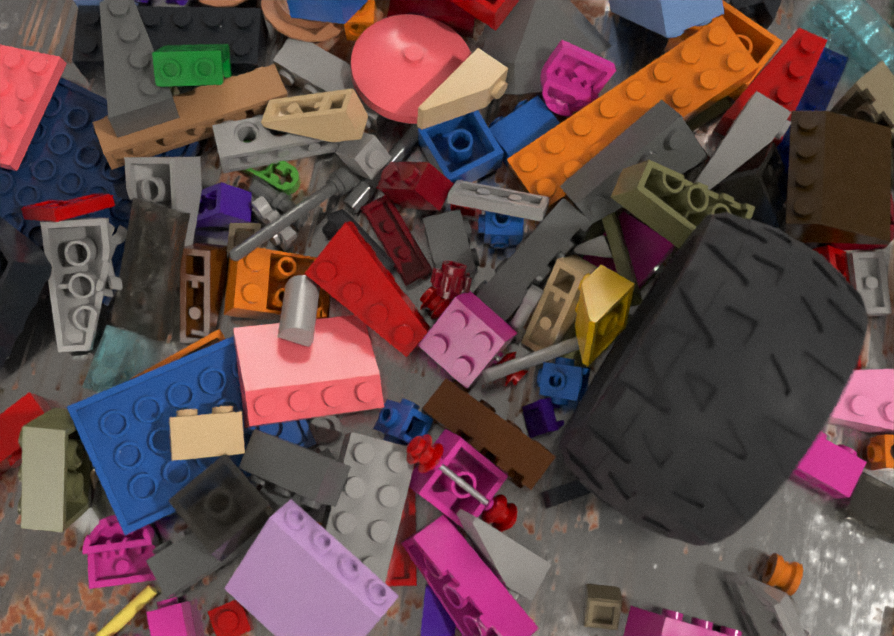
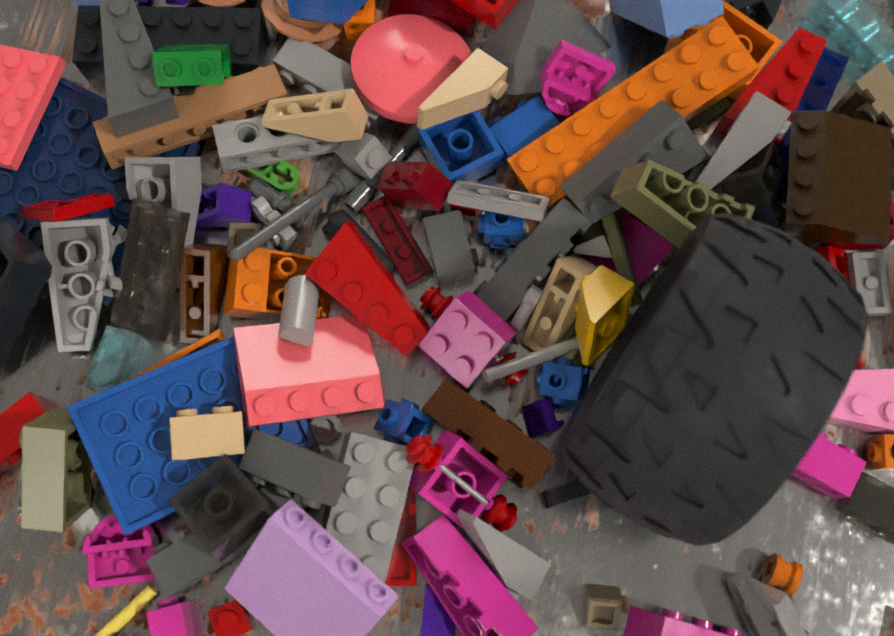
dark red gear [430,260,473,300] -> none

